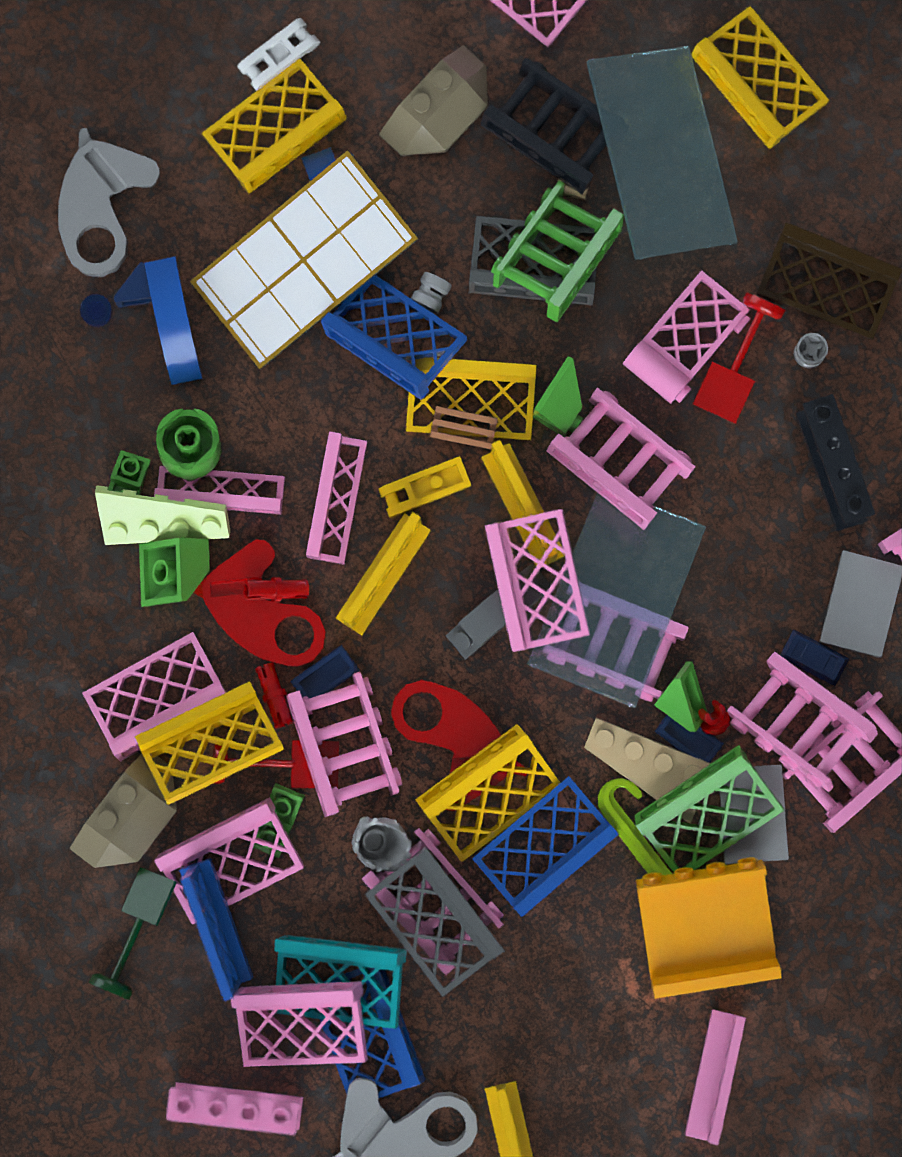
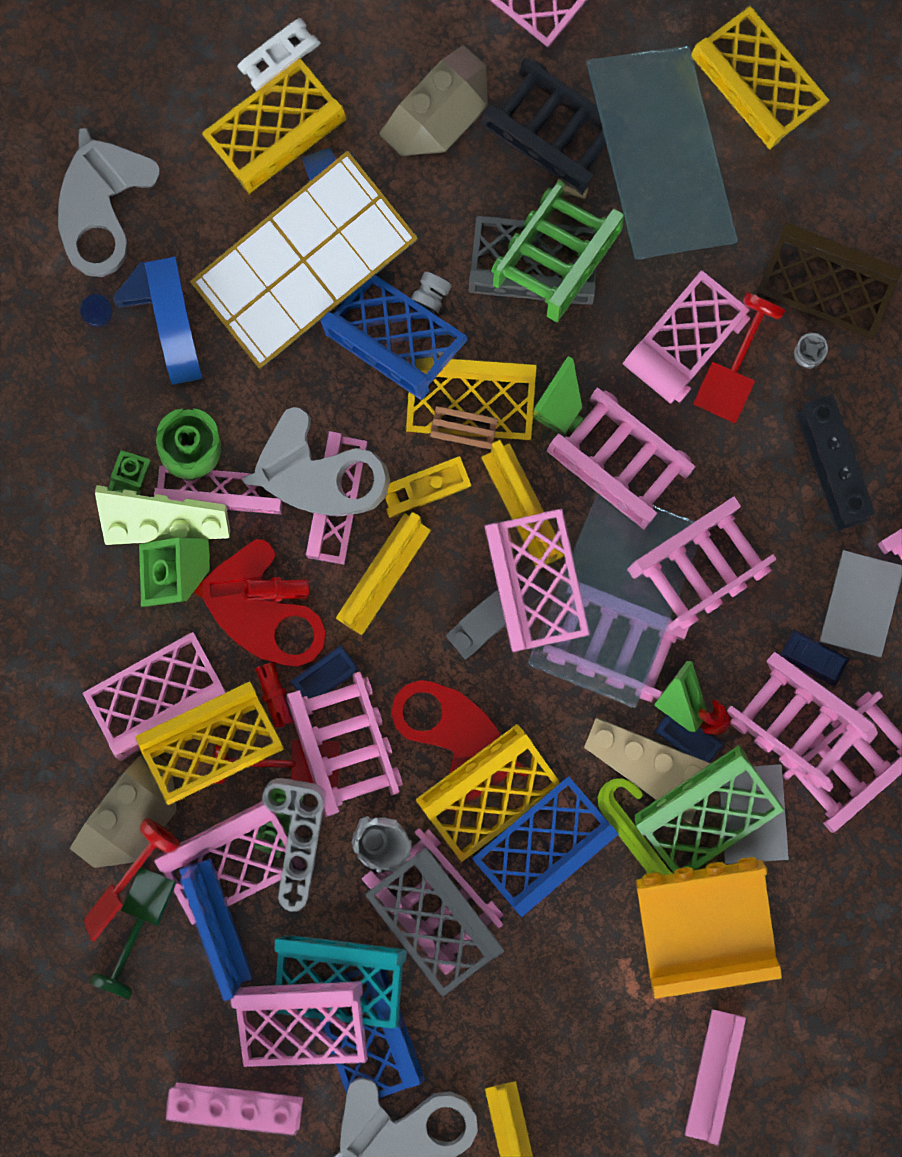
none -> red piece [83,818,181,942]
none -> light grey animal [243,407,390,516]
none -> light grey beam [262,778,325,911]
none -> bright pink fence [627,497,777,631]

